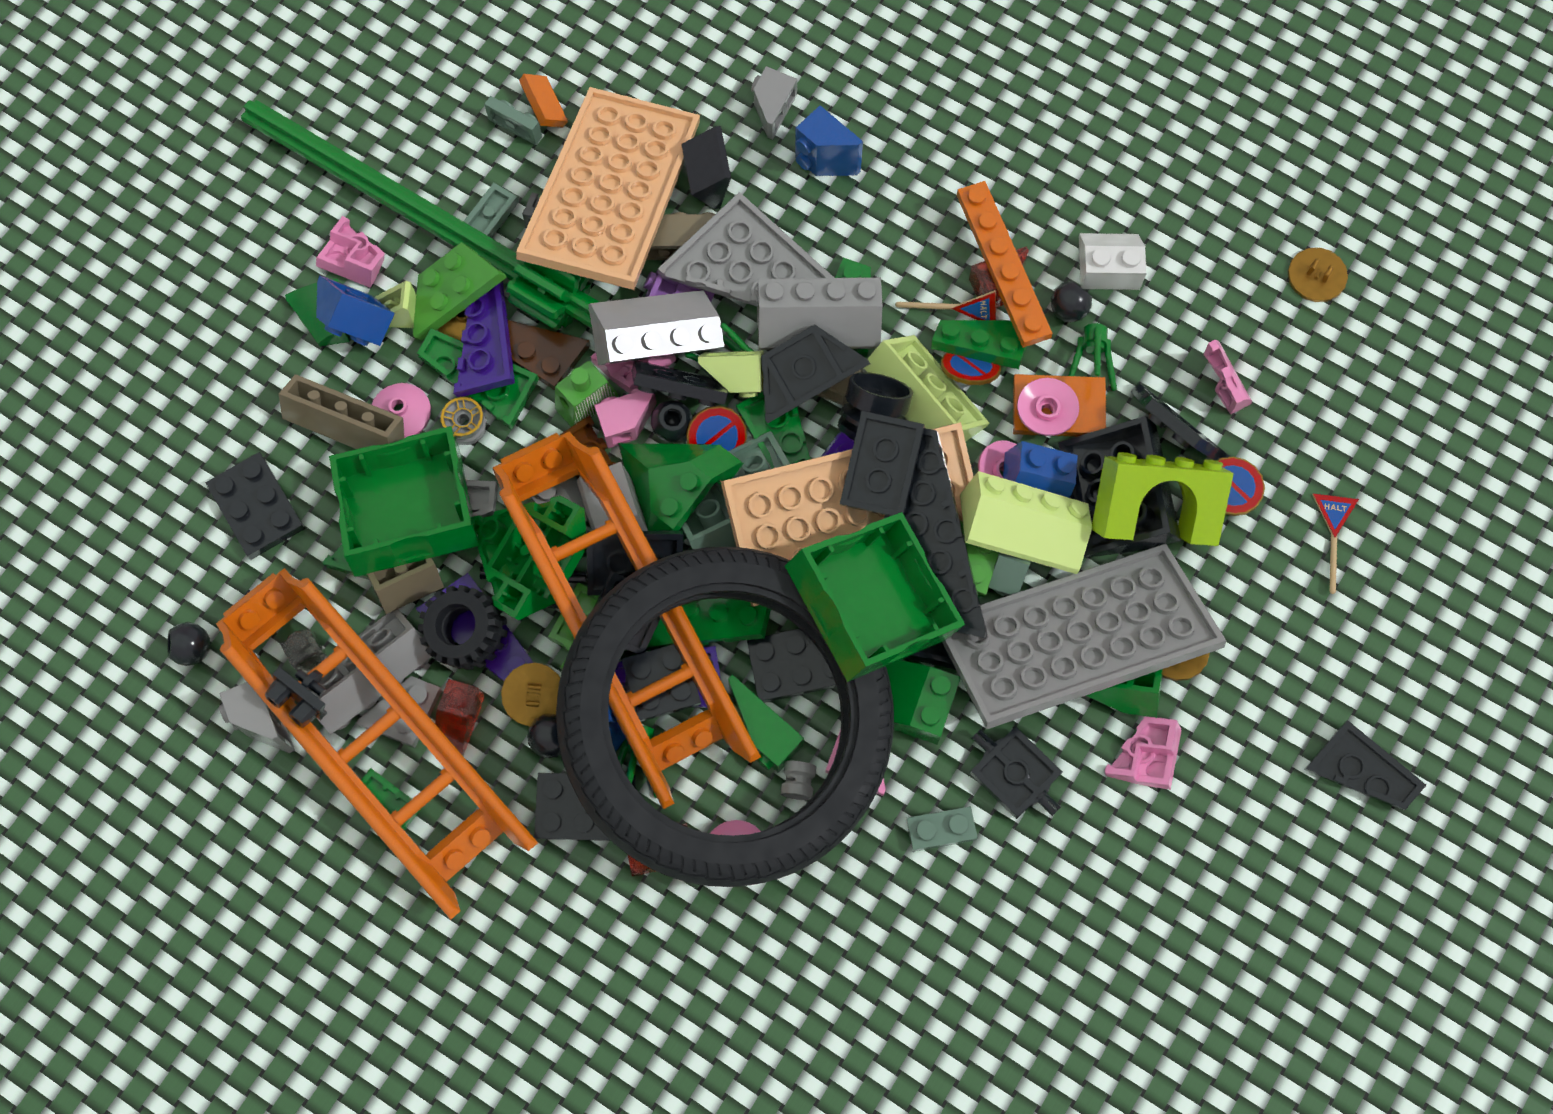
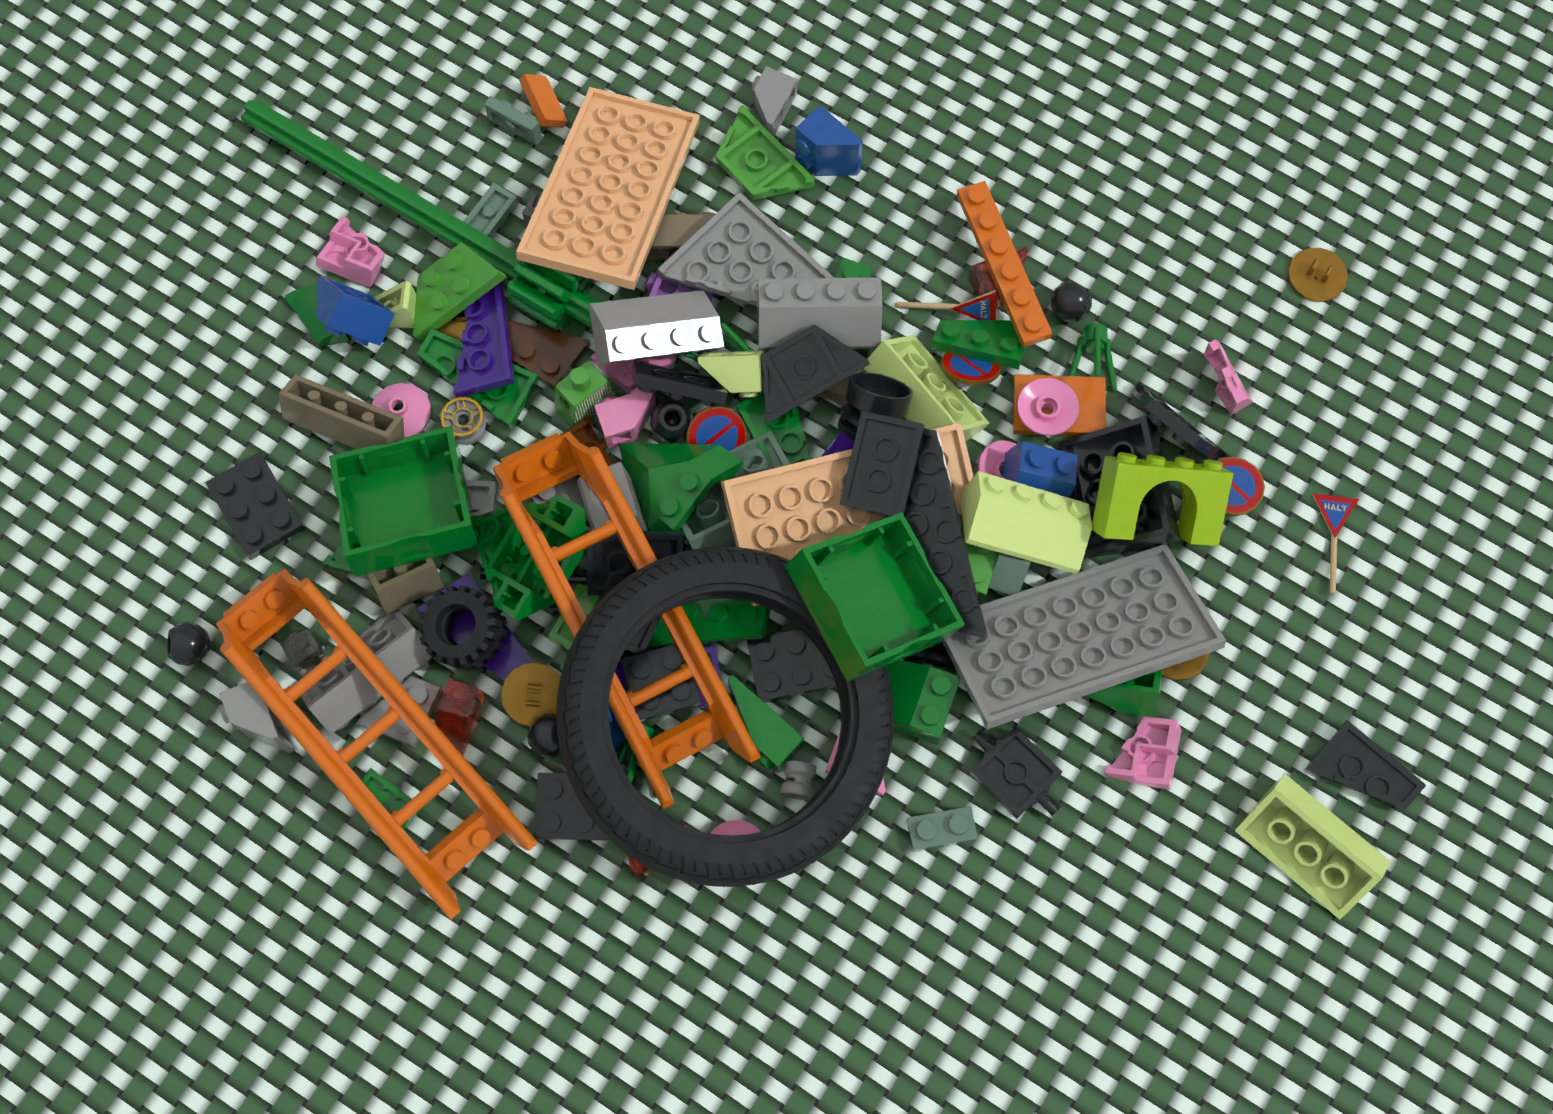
black hips [265,667,327,728] -> none
black slope [682,126,731,209] -> none
white slope [1079,233,1146,290] -> none
none -> bright green wing [716,105,815,200]
none -> yellowish green slope [1235,773,1391,919]

